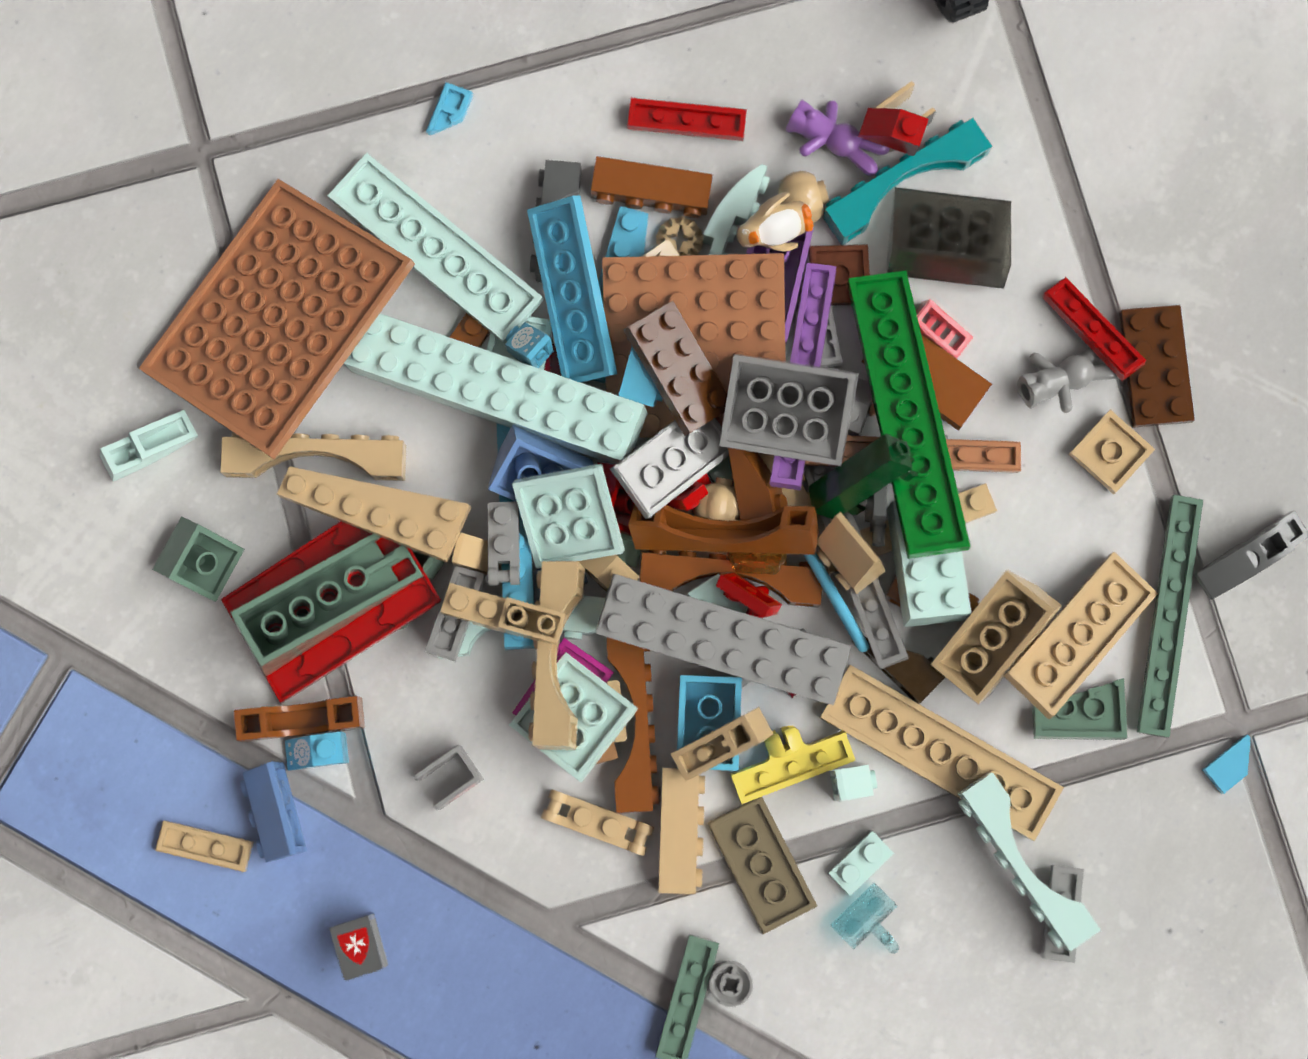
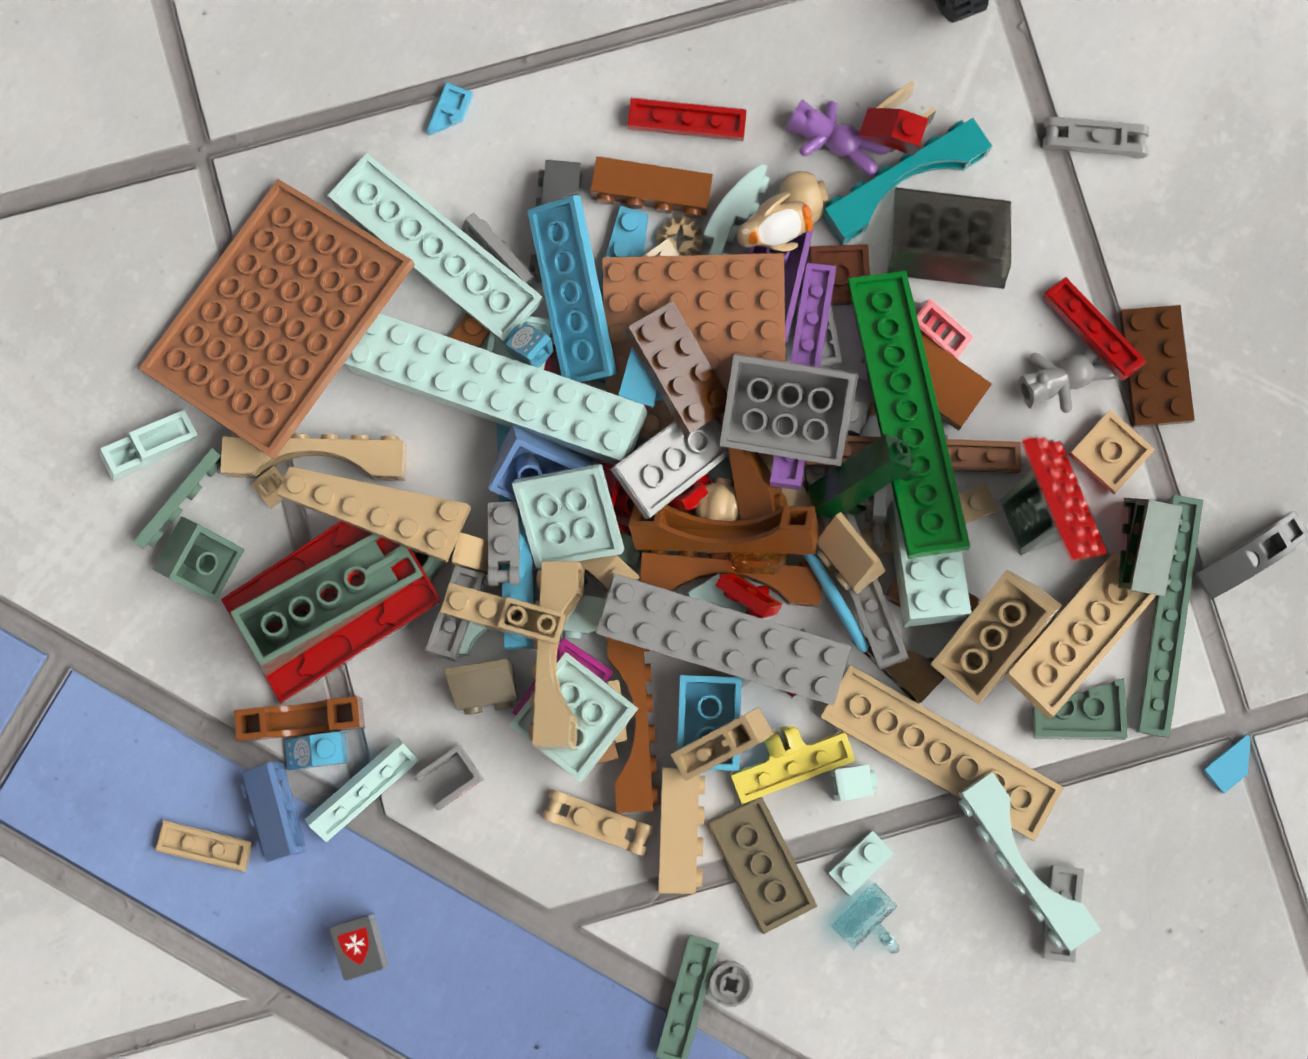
none -> sand green plate [133,448,221,549]
none -> tan tile [251,466,284,509]
none -> light aqua plate [305,737,420,842]
none -> dark tan slope [445,659,519,715]
none -> light grey plate [462,213,533,286]
none -> red piece [999,435,1109,561]
none -> light grey plate [1043,117,1149,158]
none -> wedge [1118,498,1183,597]

